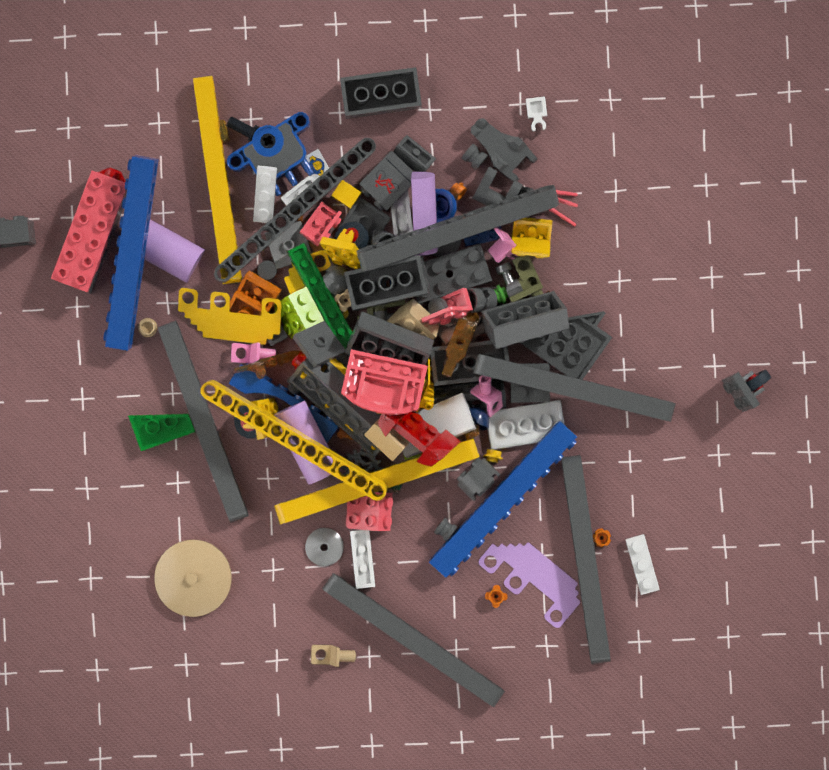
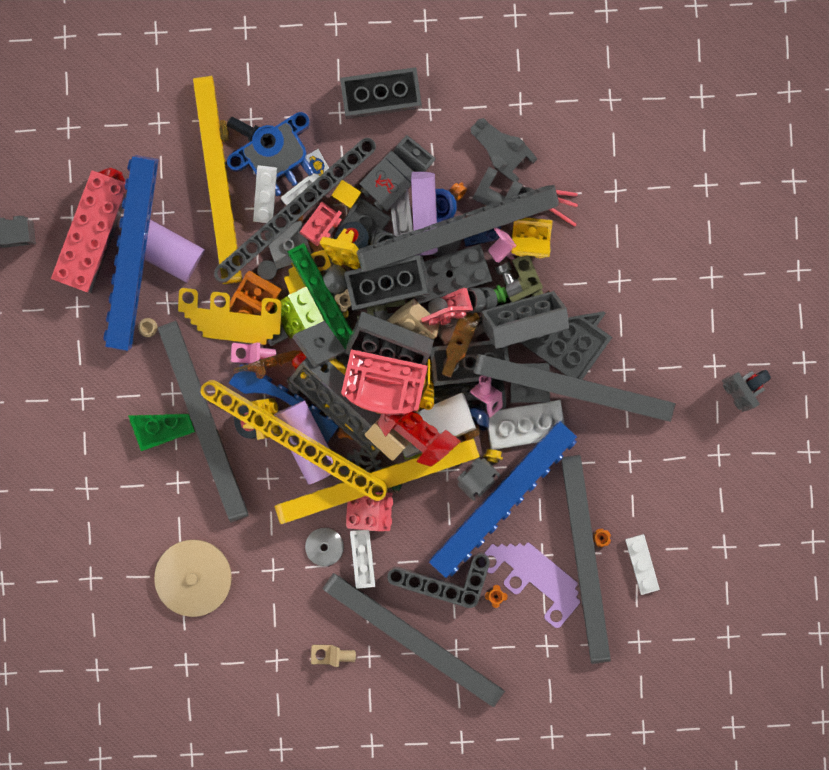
dark grey wheel [434,517,457,541] -> none
dark grey wheel [461,144,488,170] -> none
white plate [526,97,547,132] -> none
none -> dark grey beam [387,552,490,608]

